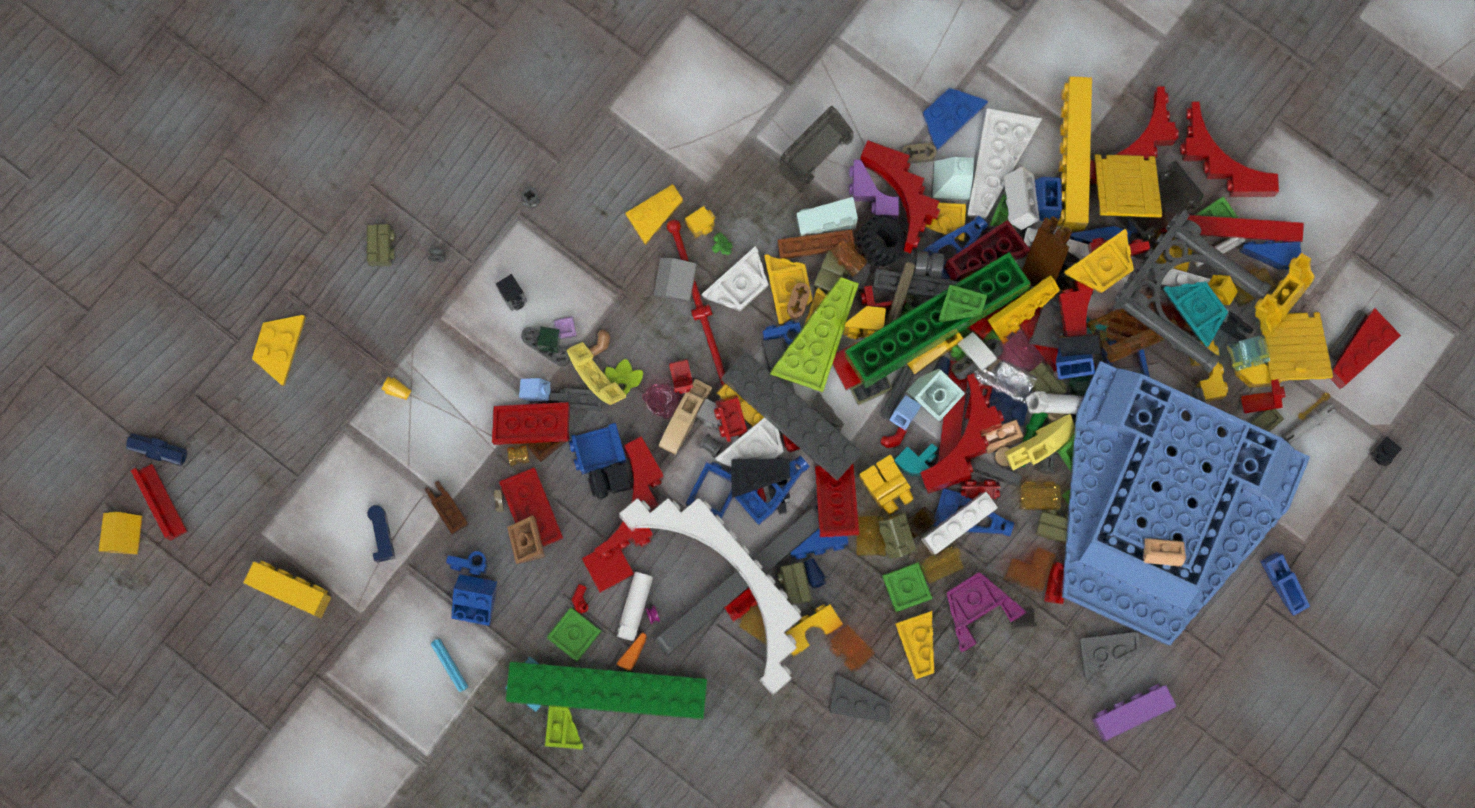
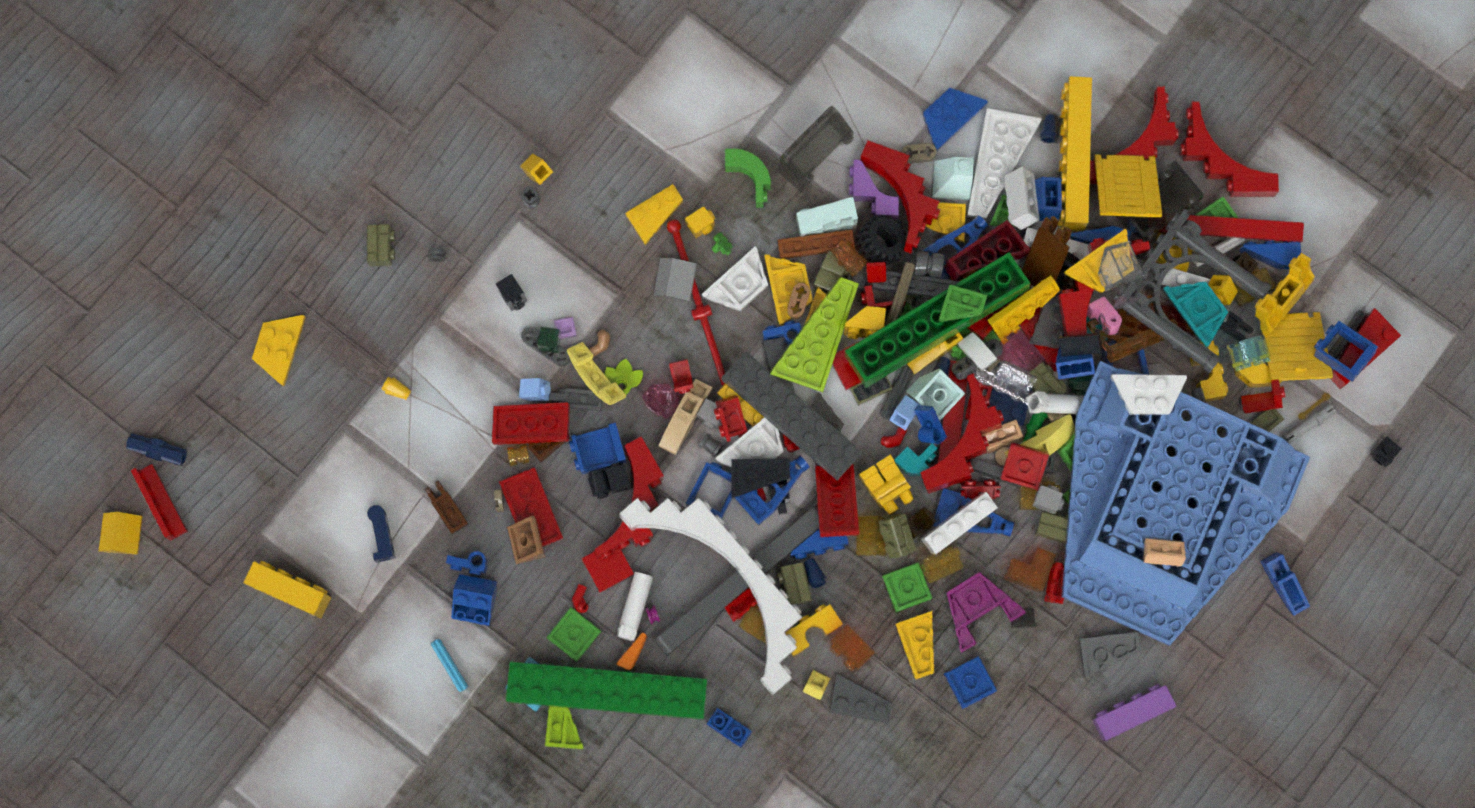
none -> yellow brick [520,154,553,185]
none -> blue slope [707,708,752,748]
none -> bright green arch [725,149,771,208]
none -> light yellow slope [803,670,830,700]
none -> red slope [866,262,887,283]
none -> blue plate [914,405,947,444]
none -> blue tile [944,656,997,709]
none -> red tile [1000,442,1049,490]
none -> light grey brick [1032,485,1064,514]
none -> dark blue cone [1039,114,1058,143]
none -> bright pink leg [1087,297,1122,335]
none -> clear slope [1098,241,1144,291]
none -> white wing [1111,374,1187,415]
none -> dark brown bracket [1232,251,1258,273]
none -> blue window [1314,321,1378,382]

